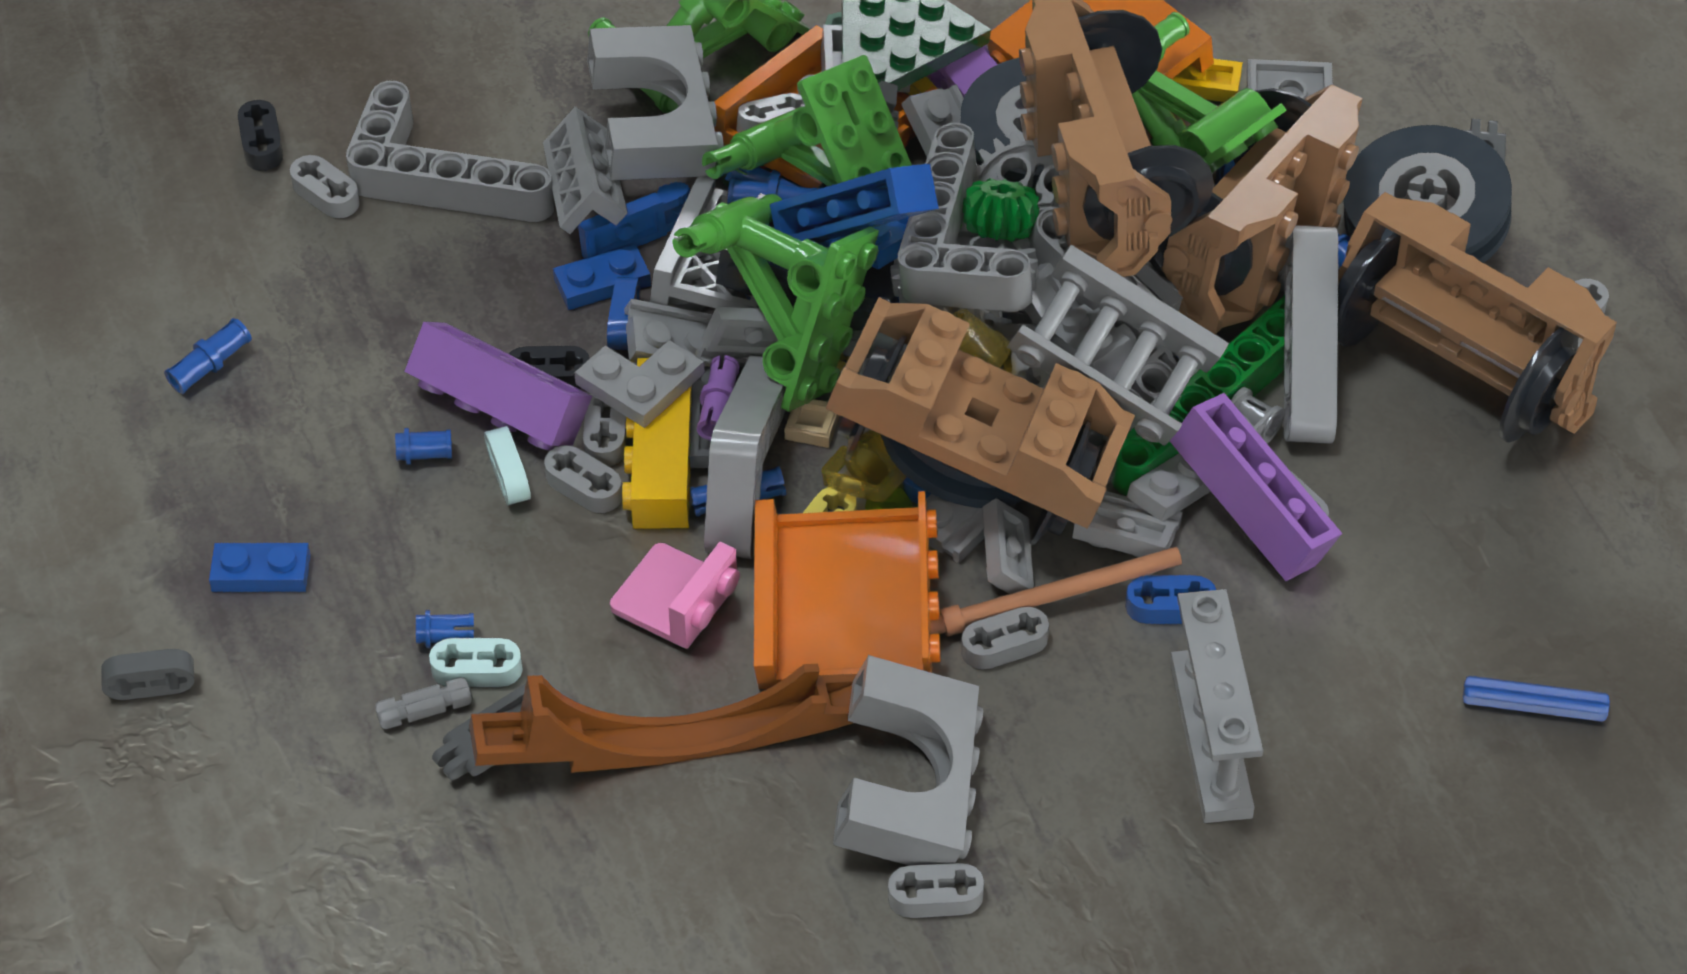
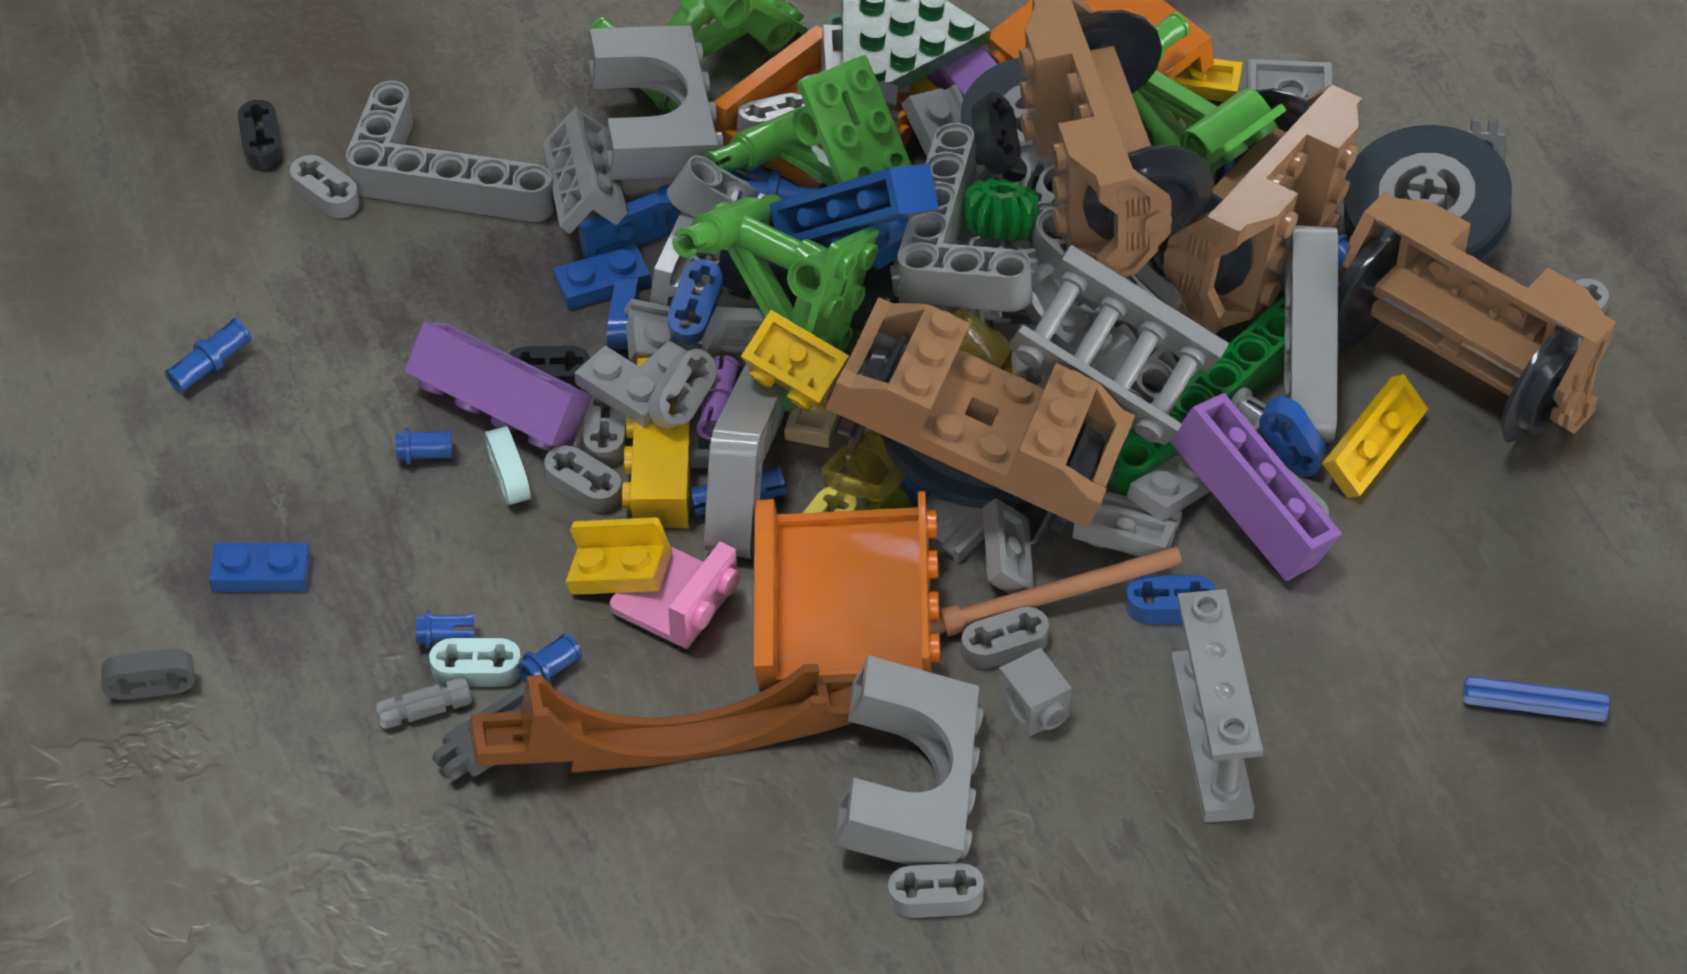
none -> blue pin [518,633,582,683]
none -> yellow bracket [565,517,672,595]
none -> light grey beam [648,349,717,429]
none -> light grey piece [667,155,756,218]
none -> blue beam [668,259,723,345]
none -> yellow bracket [741,310,850,412]
none -> black beam [971,92,1021,174]
none -> light grey brick [998,647,1072,737]
none -> blue beam [1259,397,1327,477]
none -> yellow plate [1322,374,1428,498]

